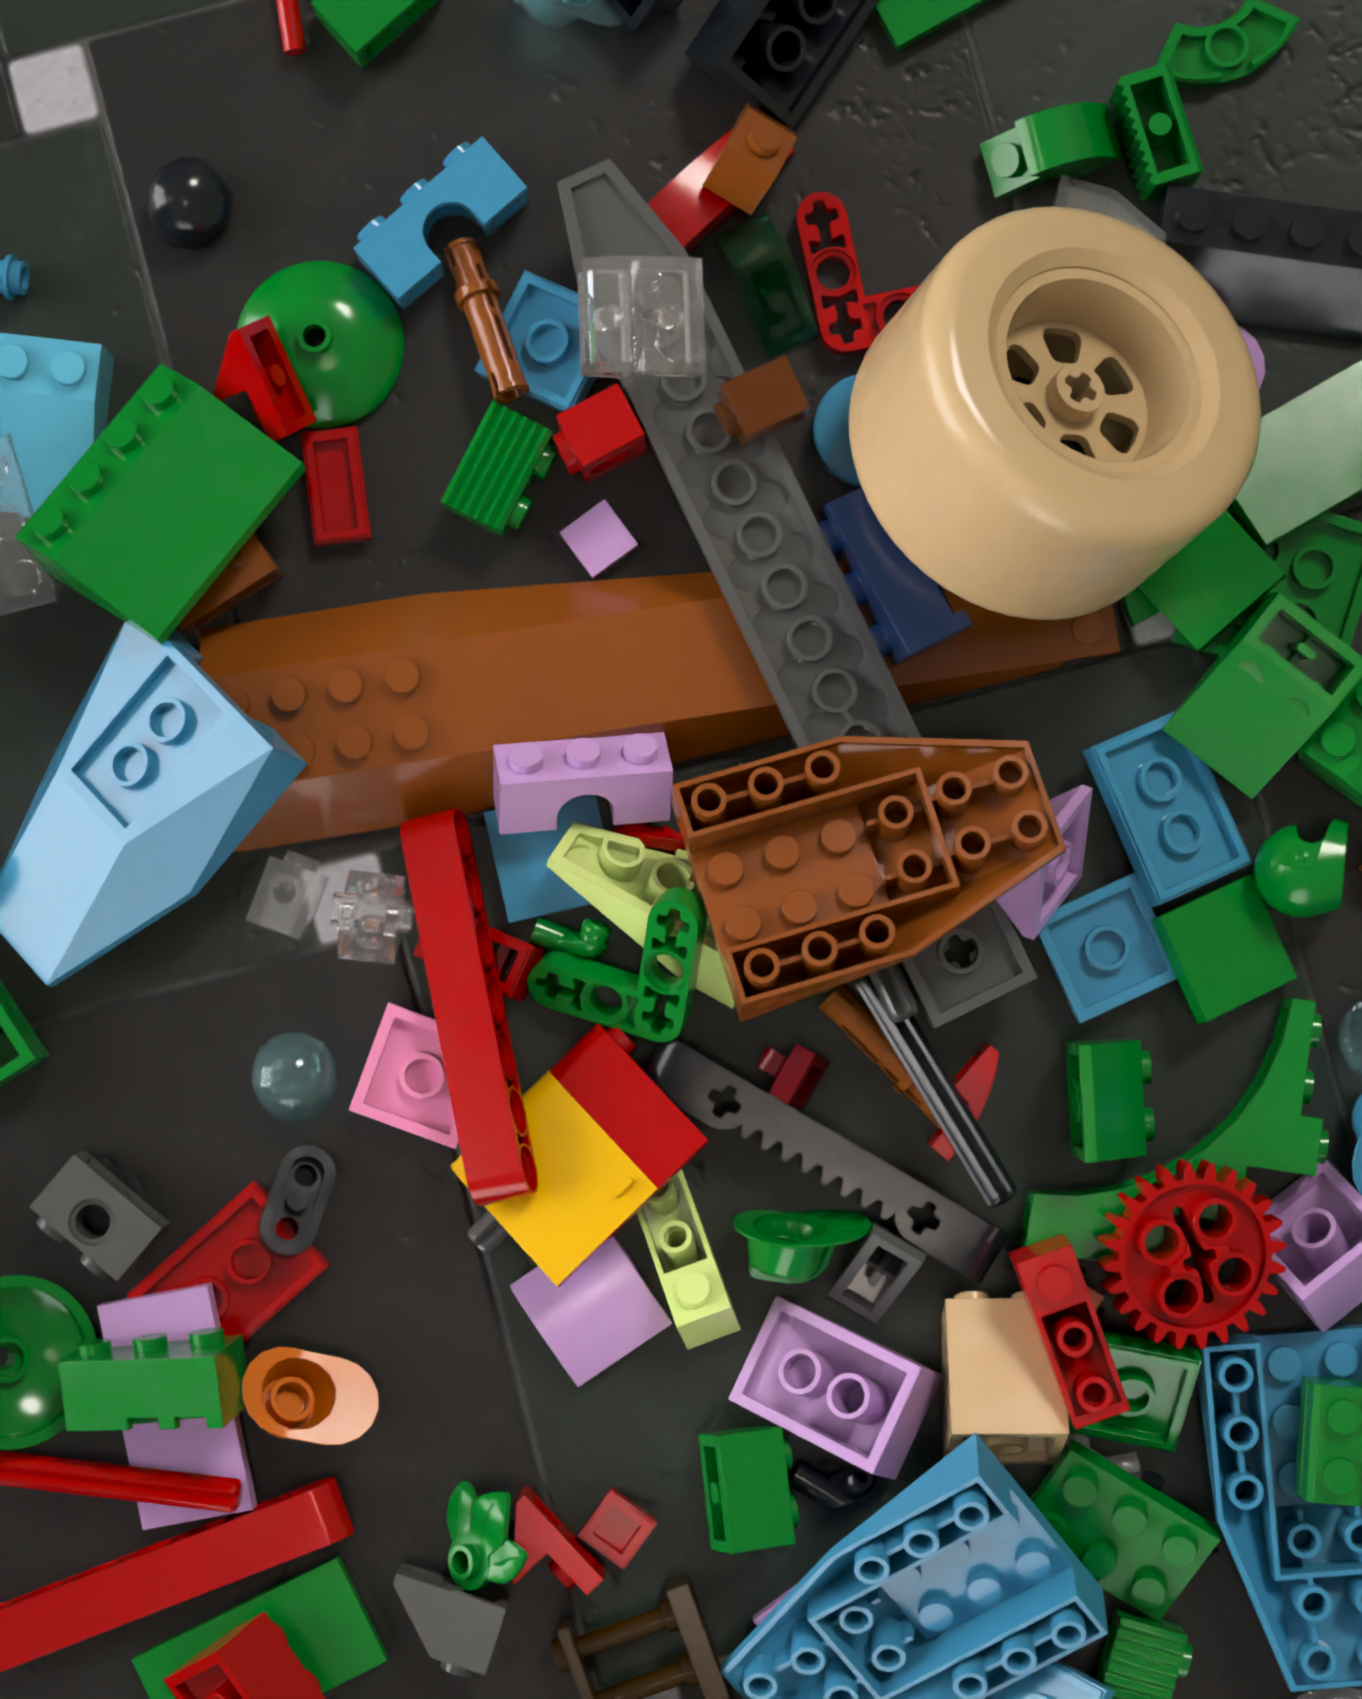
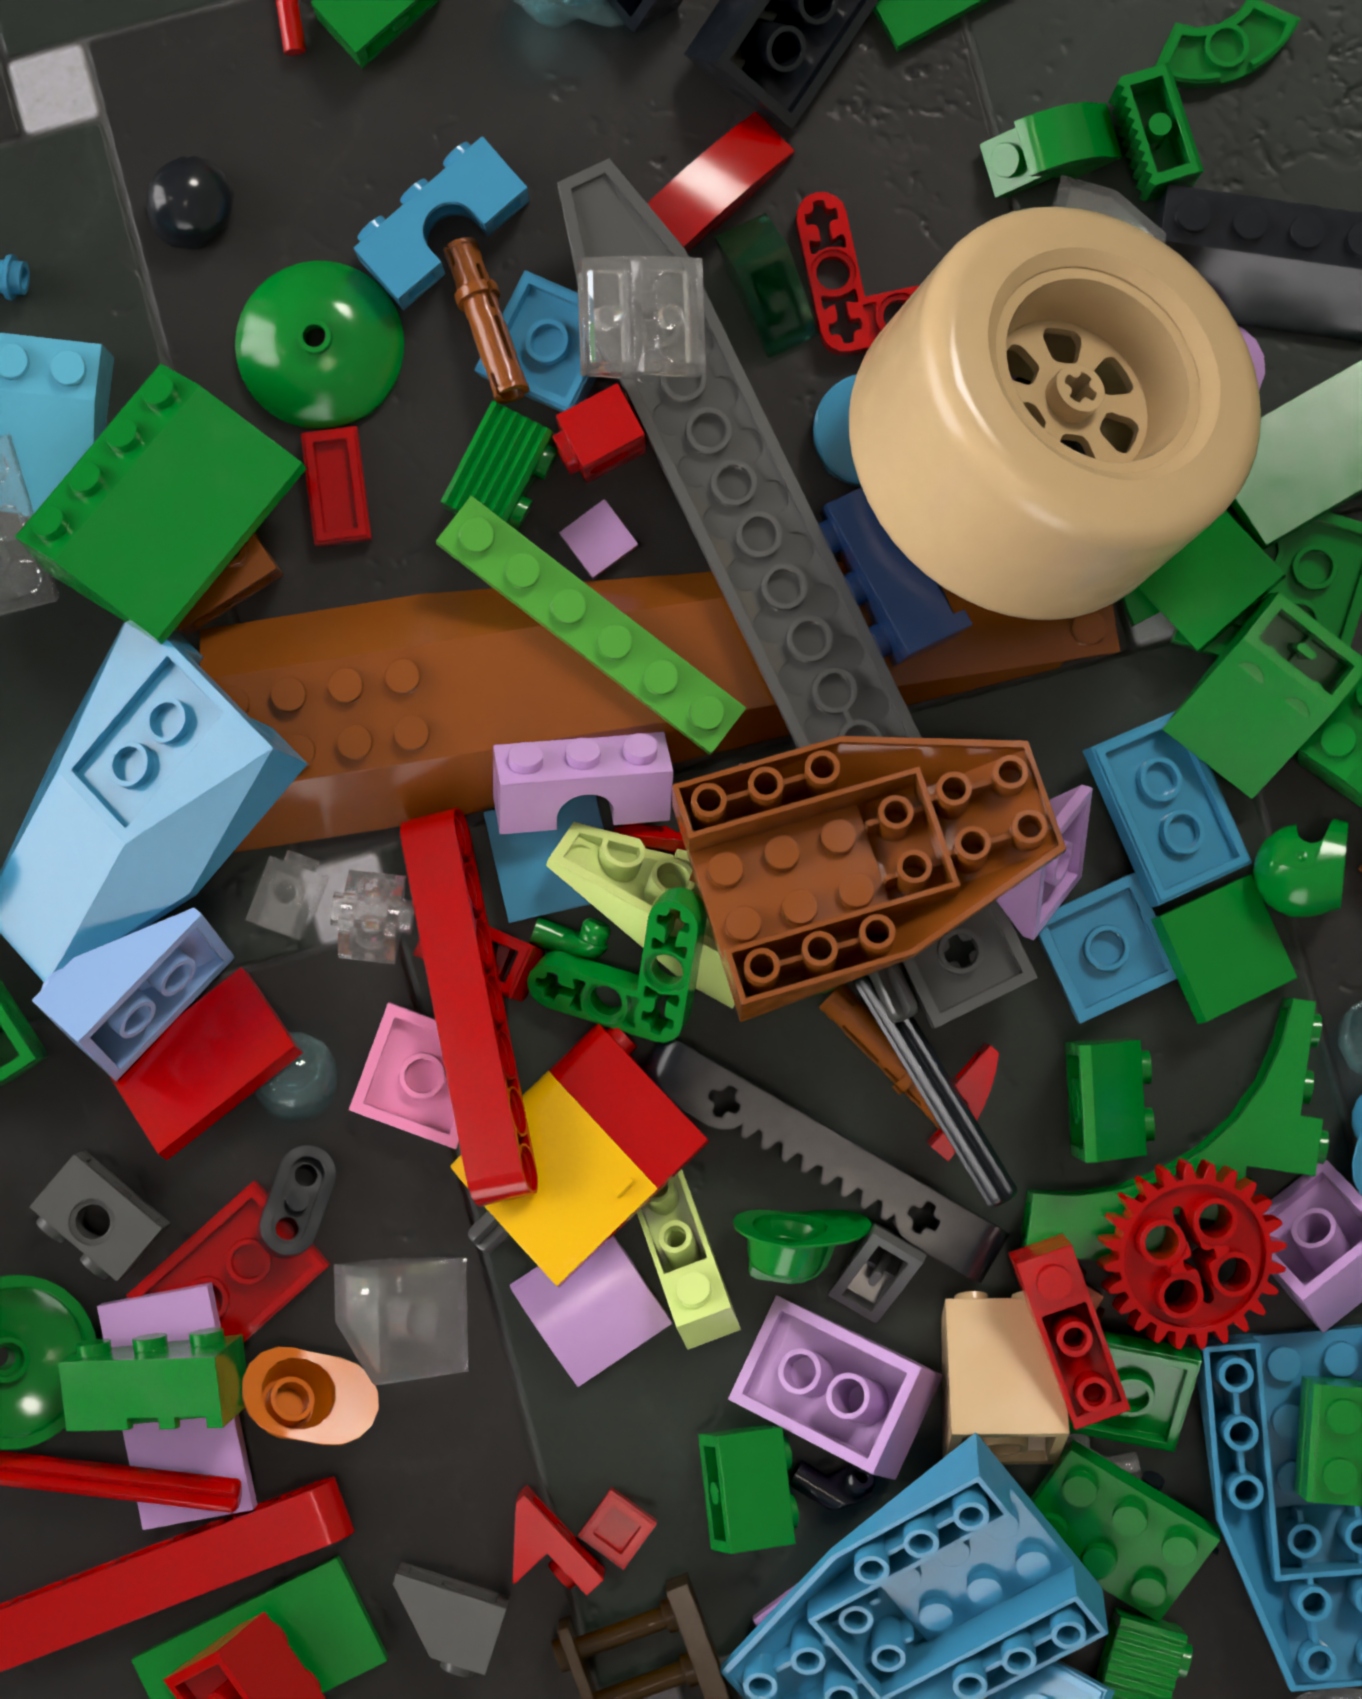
red slope [213,315,317,442] -> none
green plate [446,1481,528,1591] -> none
dark orange slope [702,102,797,215] -> none
reddish brown brick [714,355,810,447] -> none
dark red tile [756,1043,830,1111] -> none
none -> light blue slope [32,908,235,1081]
none -> red tile [109,967,303,1160]
none -> clear slope [334,1257,469,1385]
none -> bright green plate [436,496,746,755]

